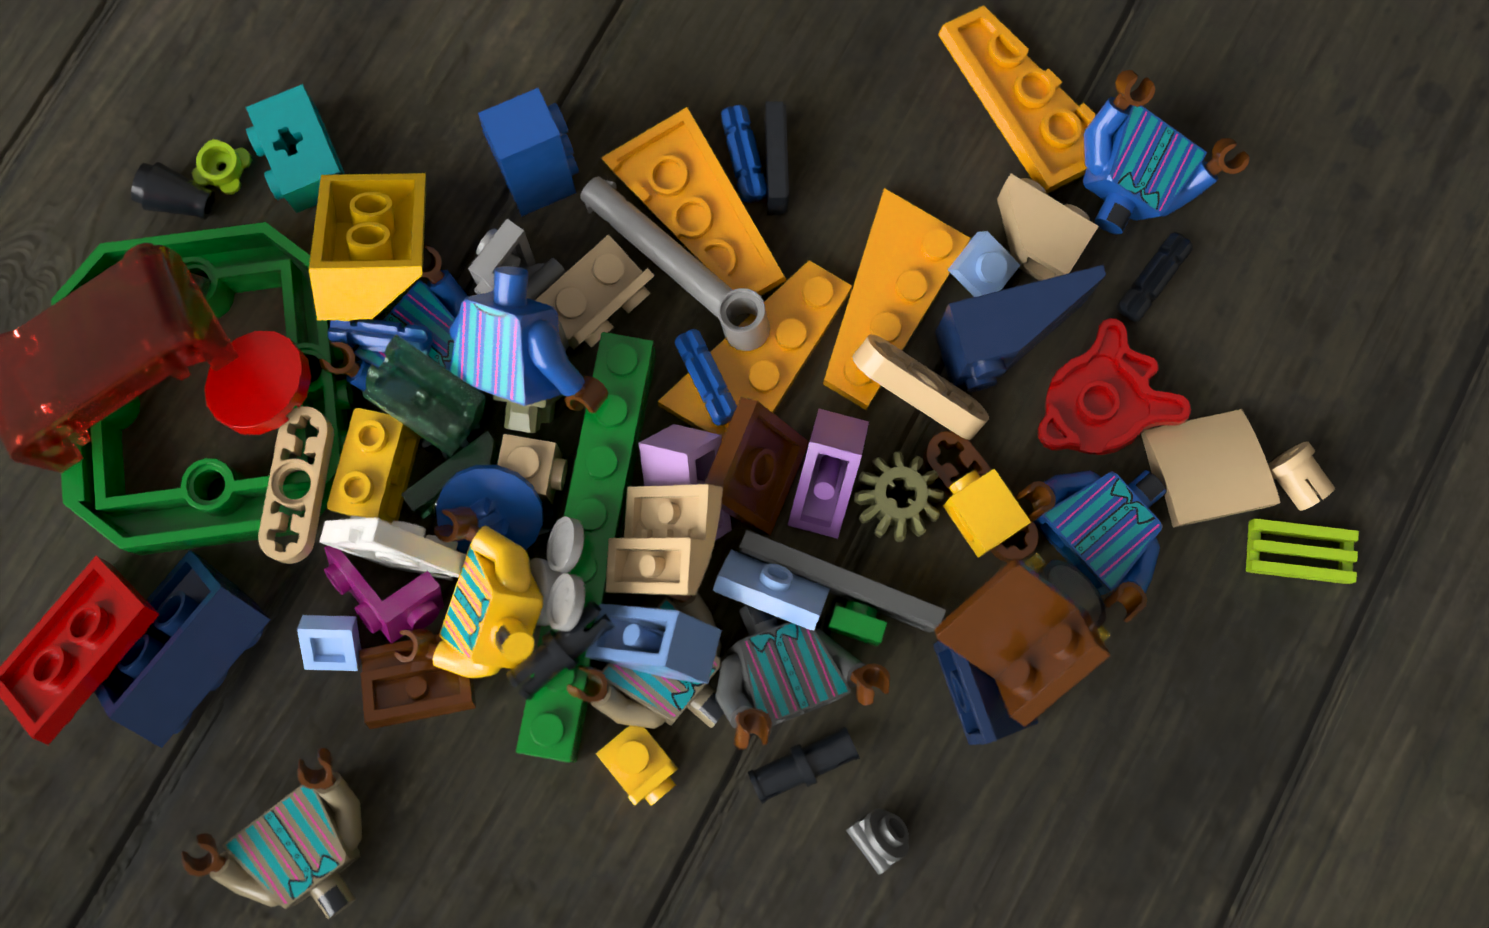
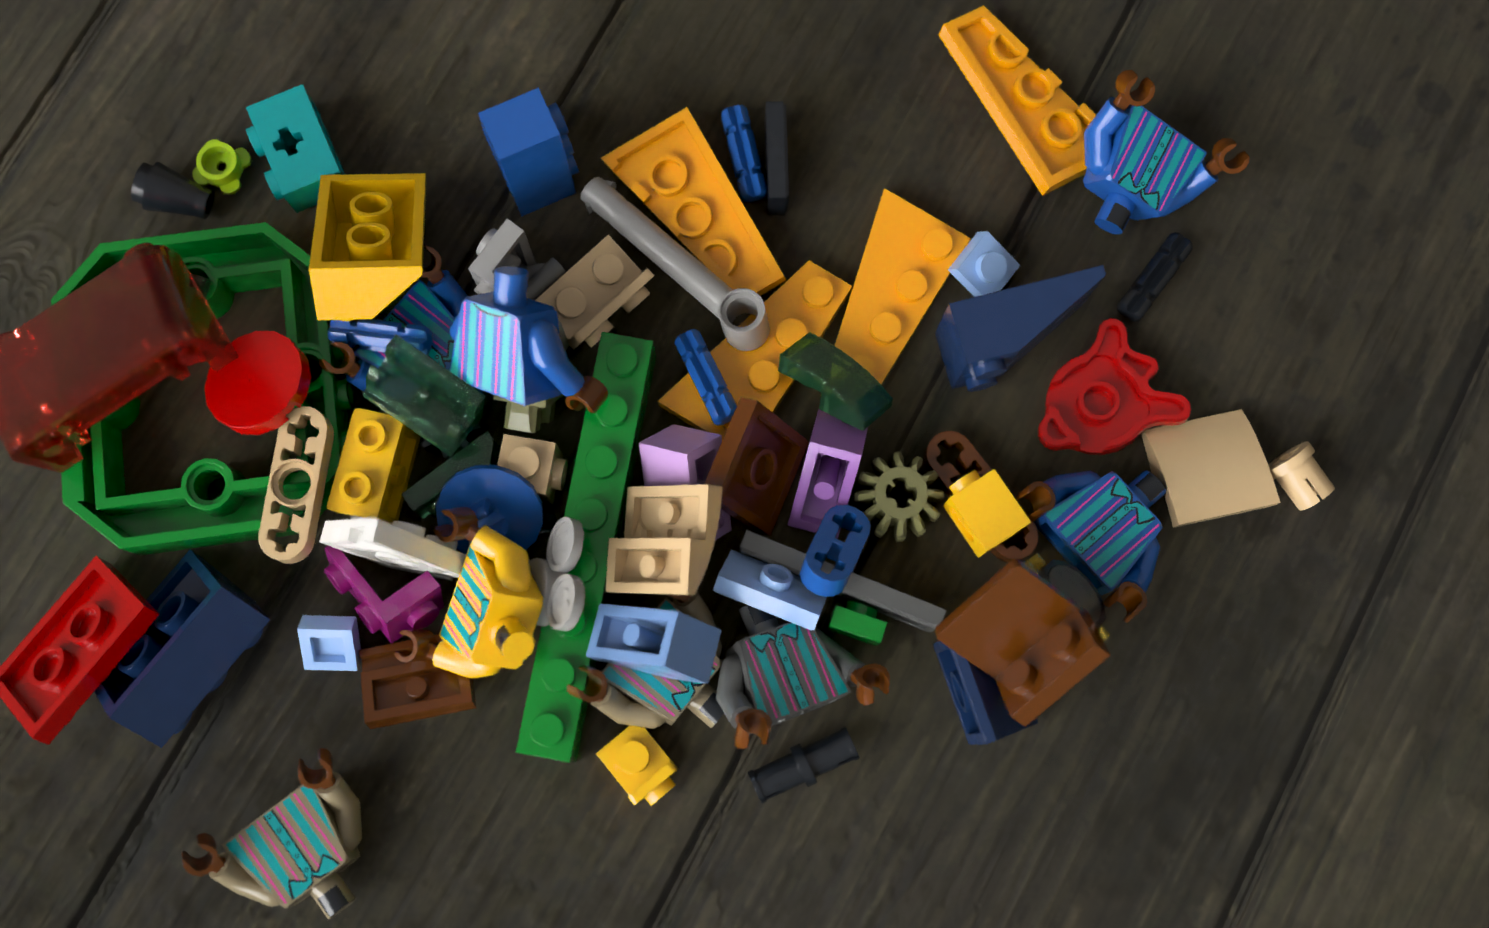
black pin [507,600,615,701] -> none
dark grey plate [846,809,909,875] -> none
tan beam [852,334,989,440] -> none
tan slope [997,173,1099,281] -> none
lime tile [1246,519,1359,584] -> none
none -> clear green slope [778,332,893,431]
none -> blue beam [800,505,871,597]

